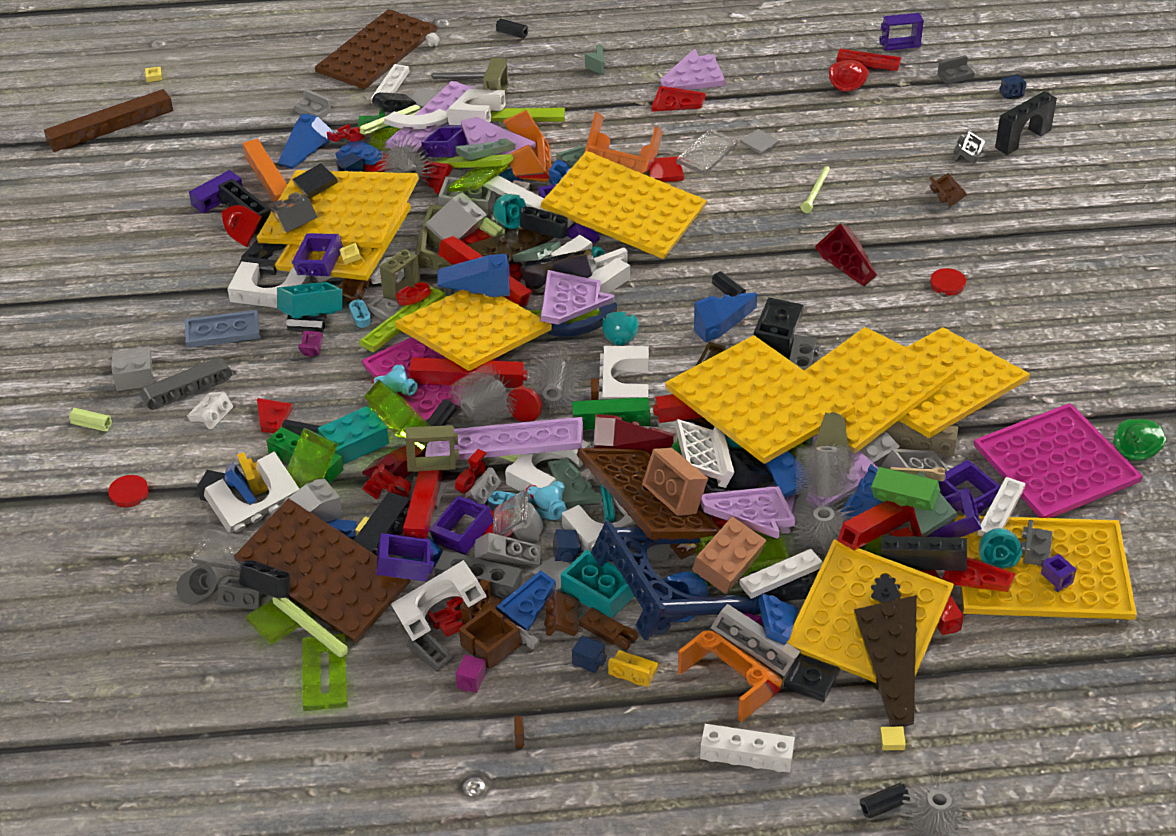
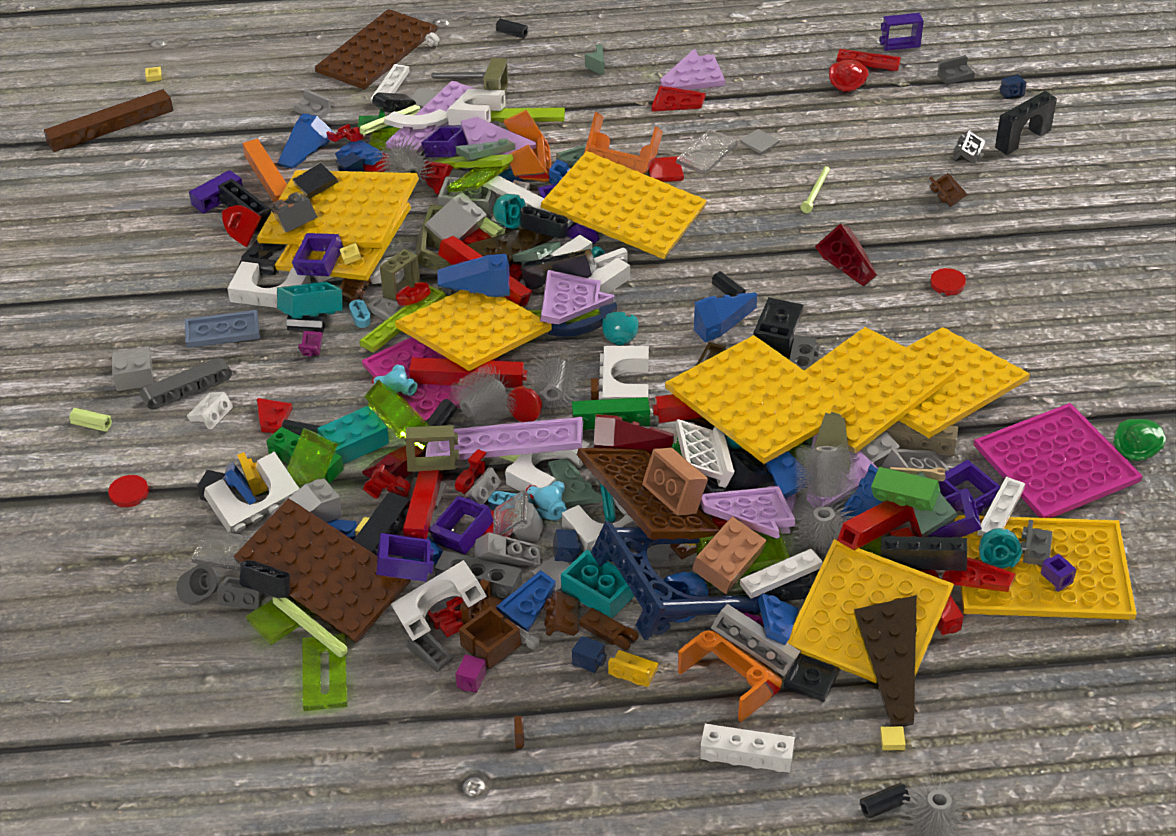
black piece [871,574,901,603] -> none

